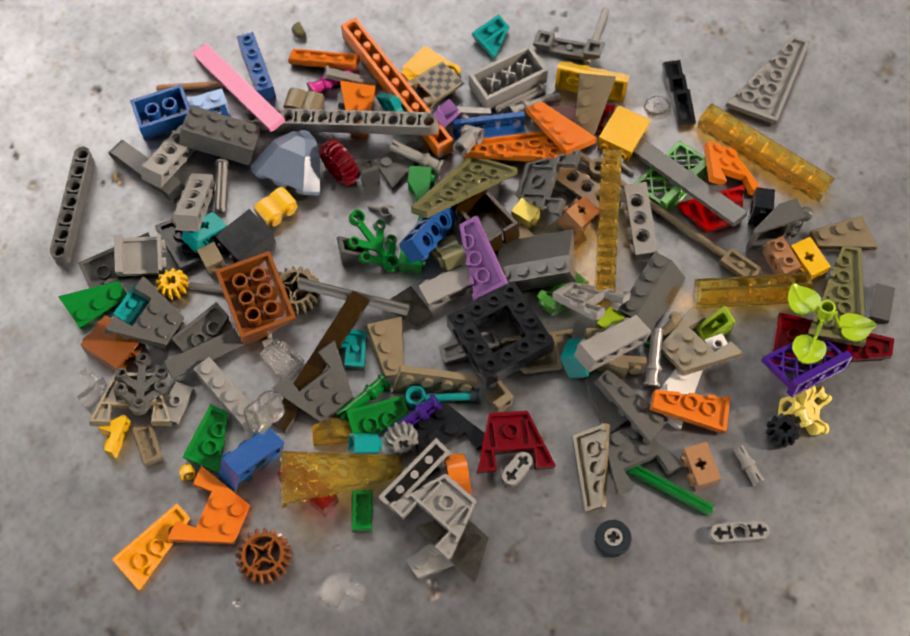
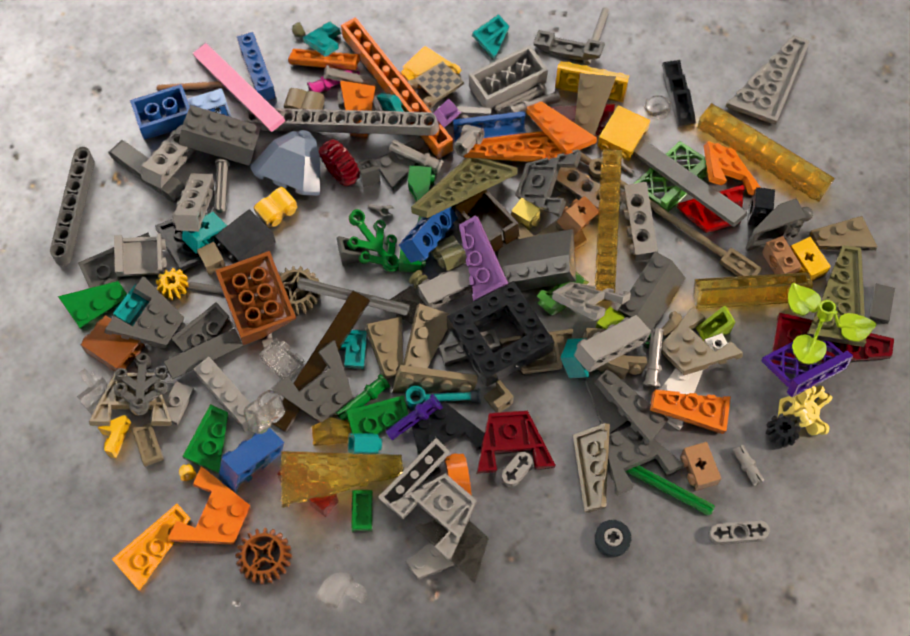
light grey gear [384,421,418,456] -> none
none -> teal plate [303,21,341,57]
none -> dark tan wing [403,304,450,368]
none -> olive bush [409,270,427,289]

